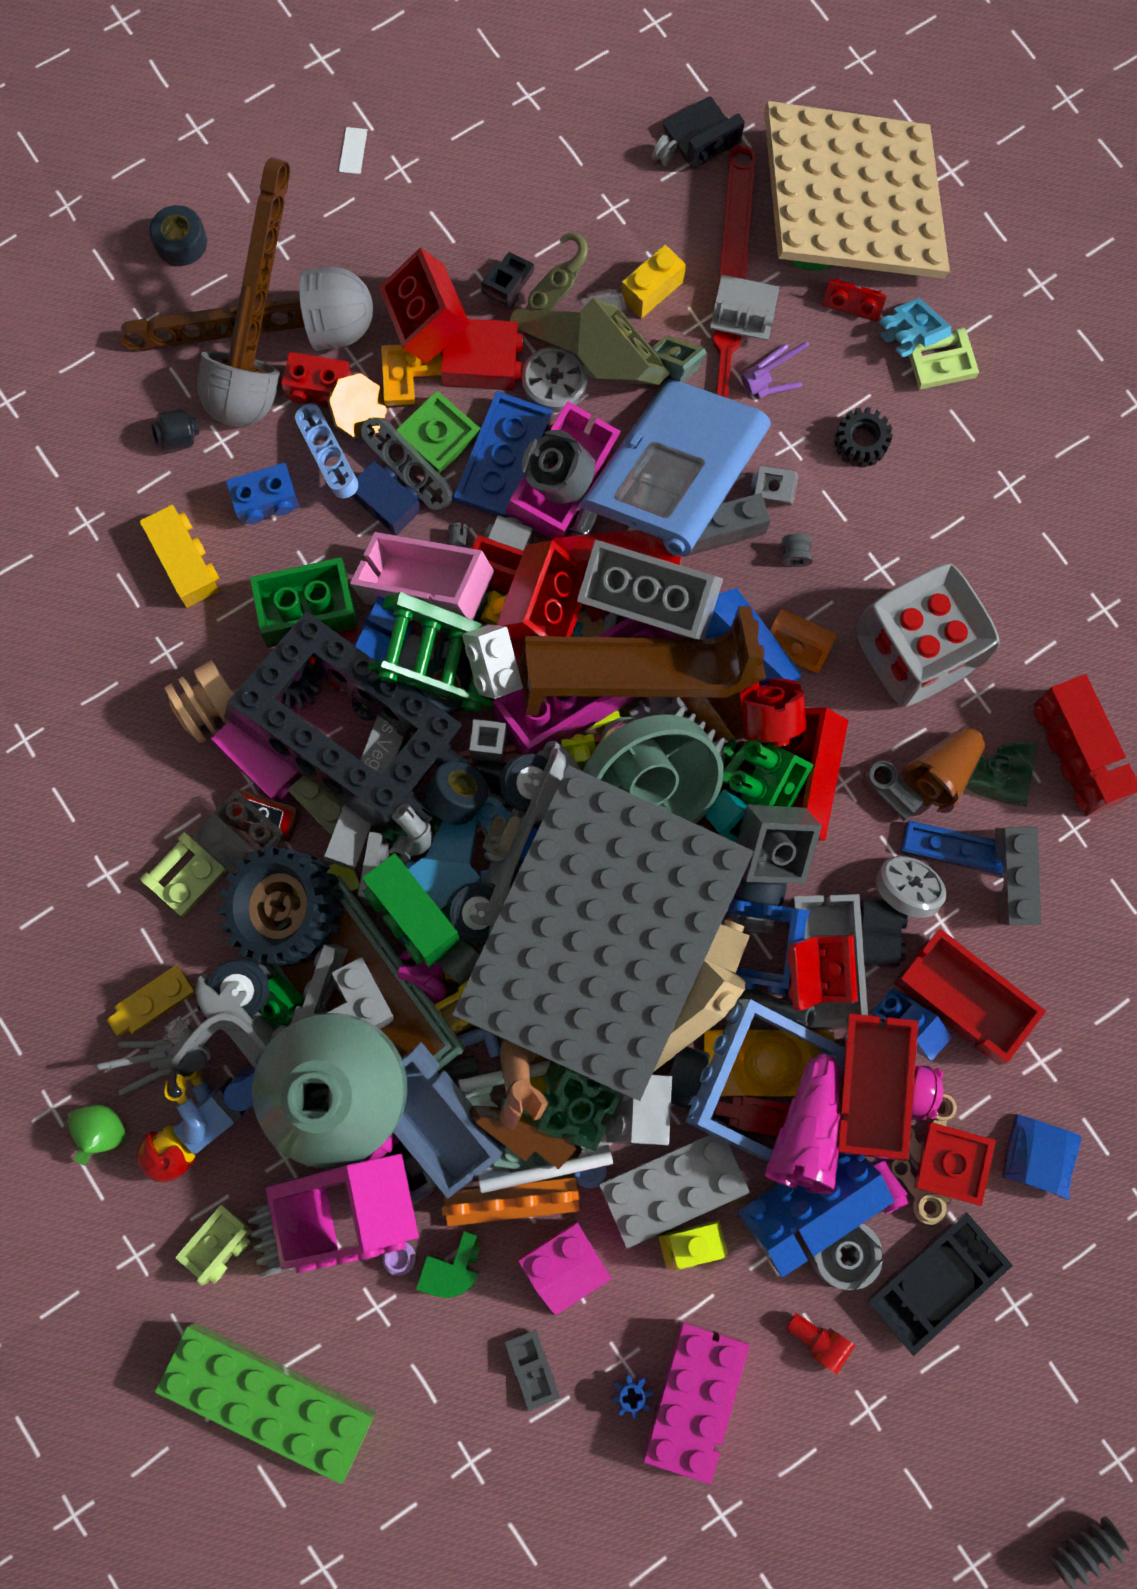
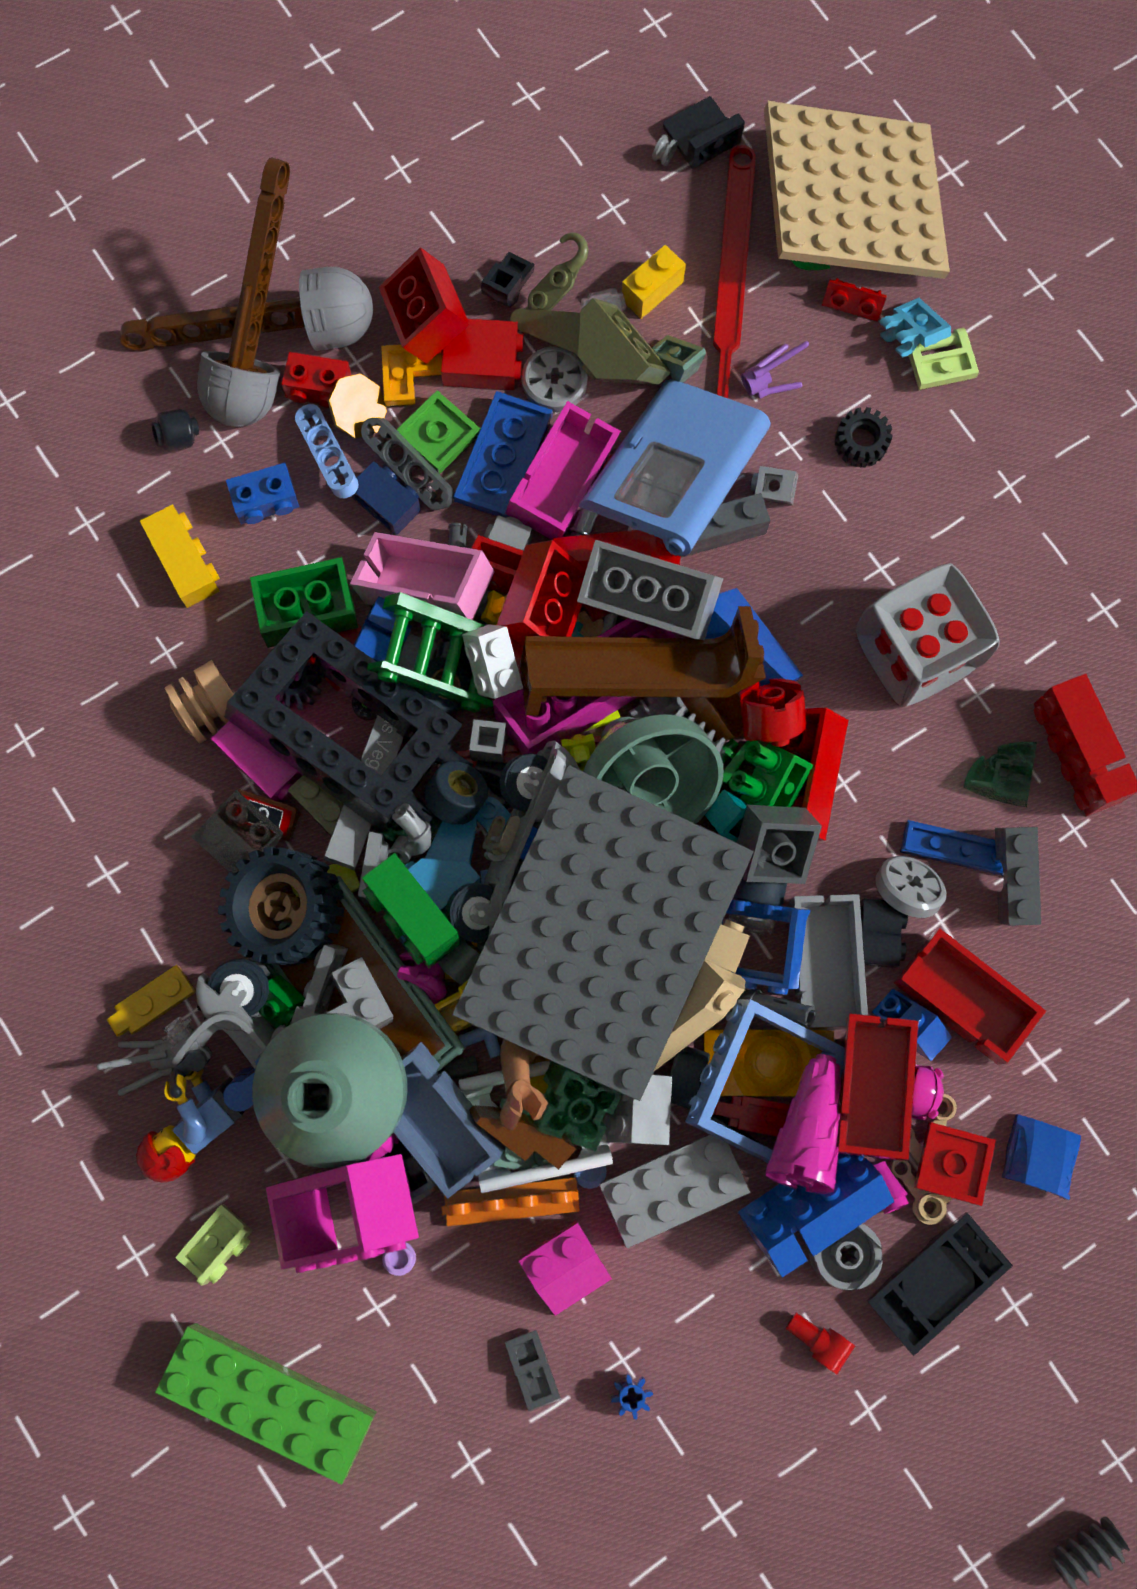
bright green piece [68,1105,127,1166] -> none
yellowish green plate [140,832,227,918] -> none
black wheel [149,205,208,266] -> none
light grey piece [246,1204,292,1278] -> none
white sticker [339,127,368,174] -> none
green brick [416,1230,482,1298] -> none
dark grey brick [522,430,595,504] -> none
dark pink piece [642,1320,750,1485] -> none
neon yellow torso [658,1220,728,1270] -> none
light grey hinge [710,275,780,341] -> none
orange panel [770,609,837,674] -> none
dark grey wheel [782,533,813,567] -> none
red bracket [787,935,858,1011] -> none
dark grey piece [862,761,924,821] -> none
dark orange cone [902,727,985,813] -> none

